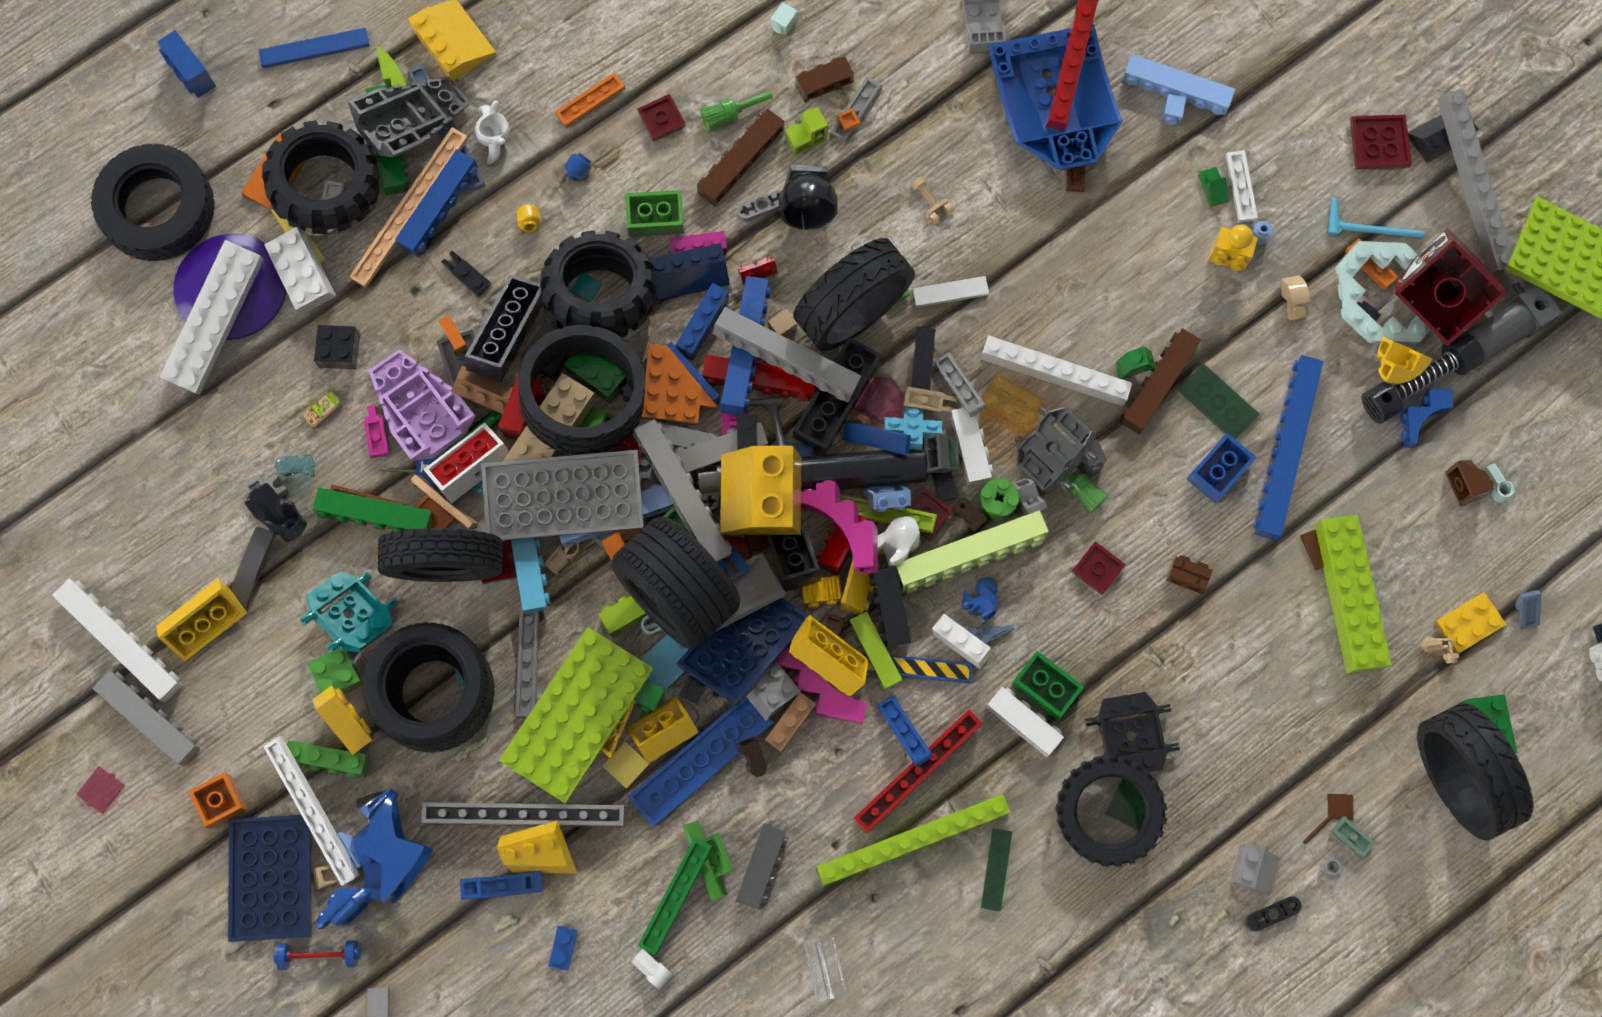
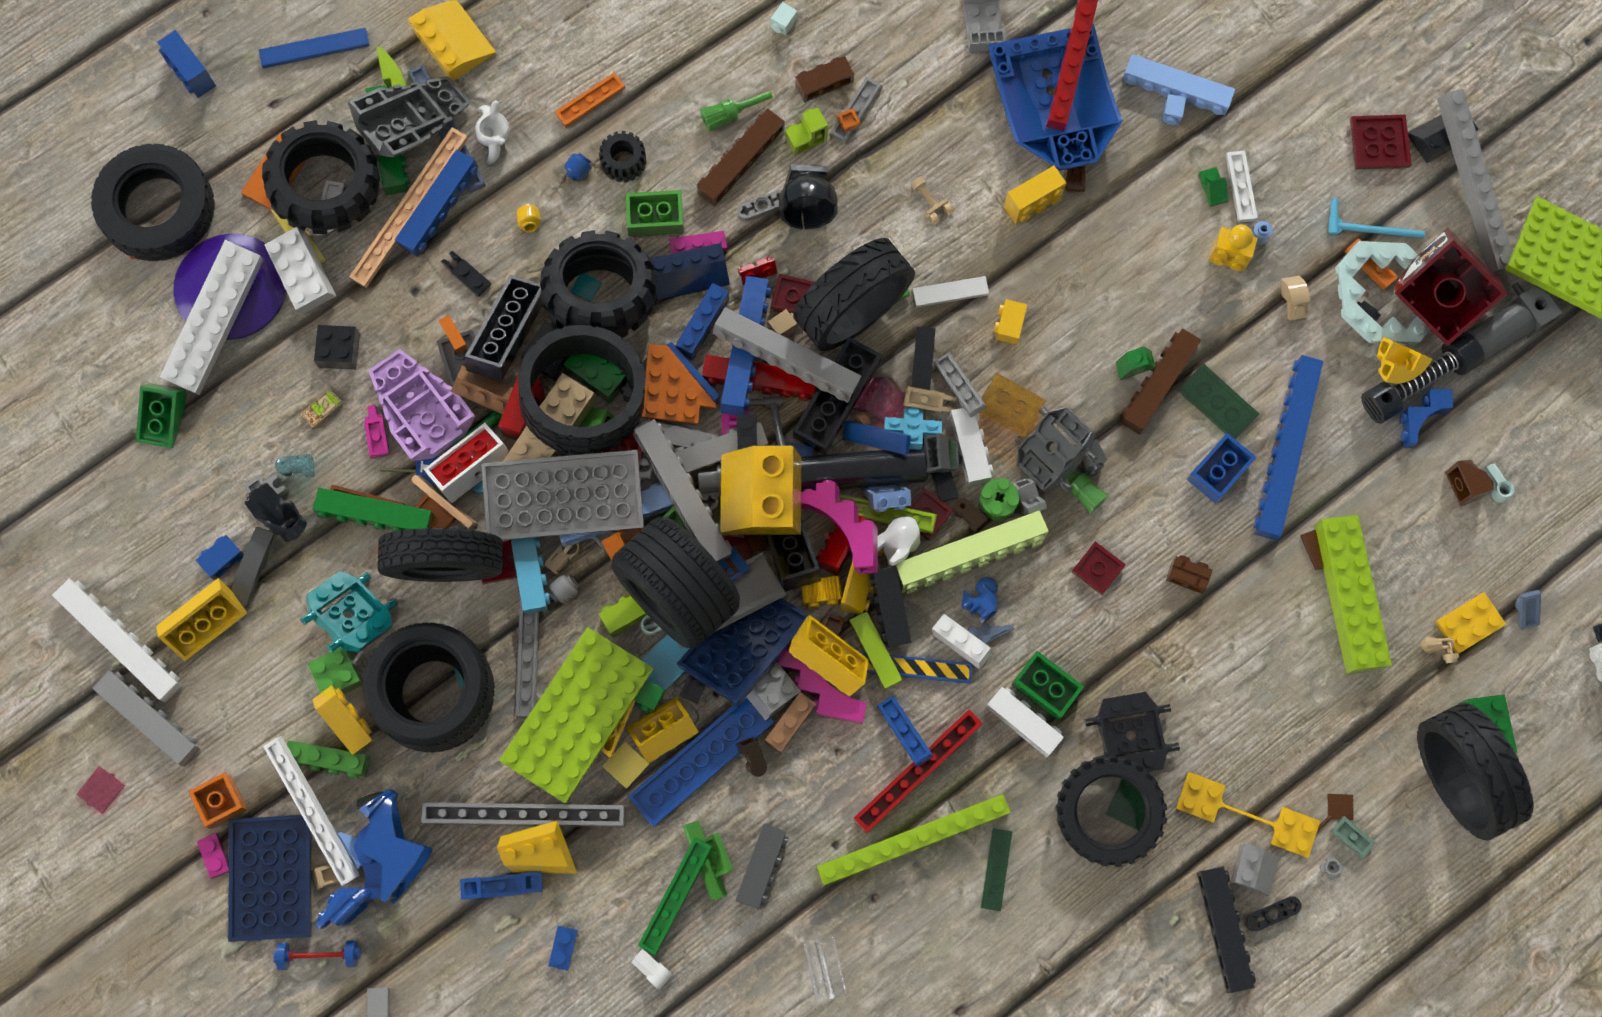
dark red plate [637,94,686,142] -> none
white brick [980,335,1132,407] -> none
none -> green slope [135,383,186,448]
none -> blue brick [196,535,244,581]
none -> dark pink plate [197,833,229,879]
none -> light grey head [549,575,579,603]
none -> black tyre [599,131,647,182]
none -> dark red plate [770,274,814,313]
none -> yellow brick [993,299,1027,345]
none -> yellow brick [1004,166,1066,224]
none -> yellow hinge [1176,772,1320,858]
none -> black brick [1197,866,1256,993]

